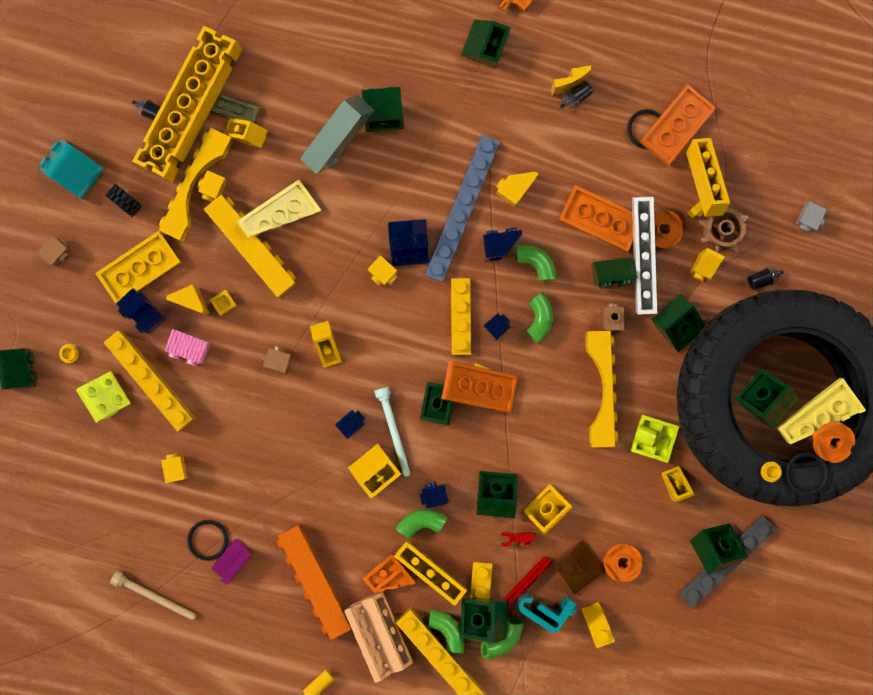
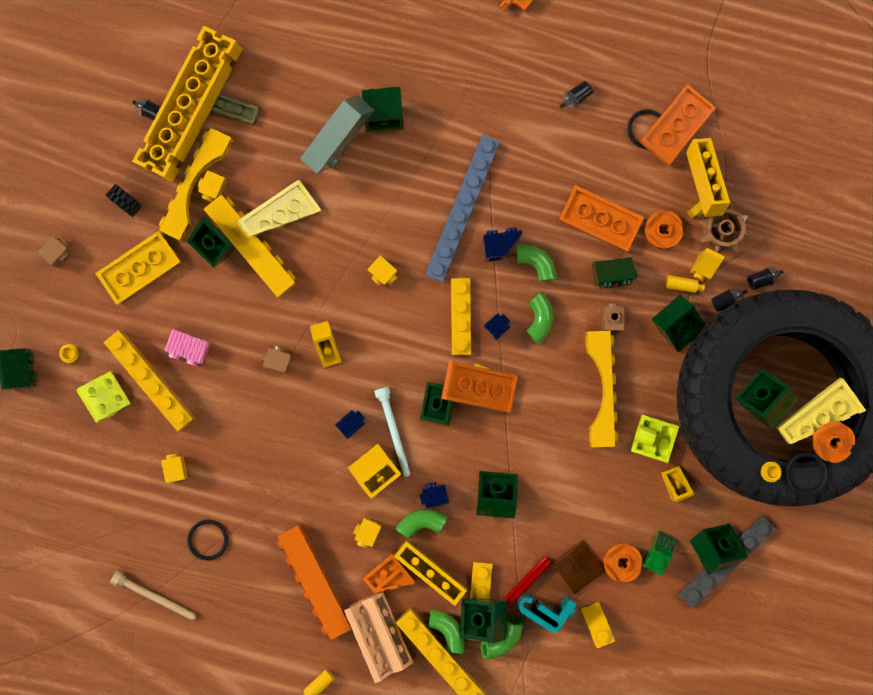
teal piece [39,139,104,200] -> none
clear blue brick [116,288,166,334] -> none
yellow slope [166,284,210,315] -> none
yellow plate [210,290,237,316] -> none
magenta panel [212,539,254,585] -> none
yellow slope [223,118,268,148] -> none
clear blue slope [388,219,430,266] -> none
dark green slope [461,19,511,68] -> none
yellow slope [496,172,538,207] -> none
red plate [501,532,535,547] -> none
yellow slope [522,484,573,534] -> none
yellow slope [551,65,591,96] -> none
white brick [632,196,657,314] -> none
light grey brick [795,201,827,233] -> none
none -> dark green slope [187,216,235,268]
none -> yellow brick [353,517,382,548]
none -> green slope [642,531,676,576]
none -> yellow cylinder [665,275,705,294]
none -> black piece [711,287,748,312]

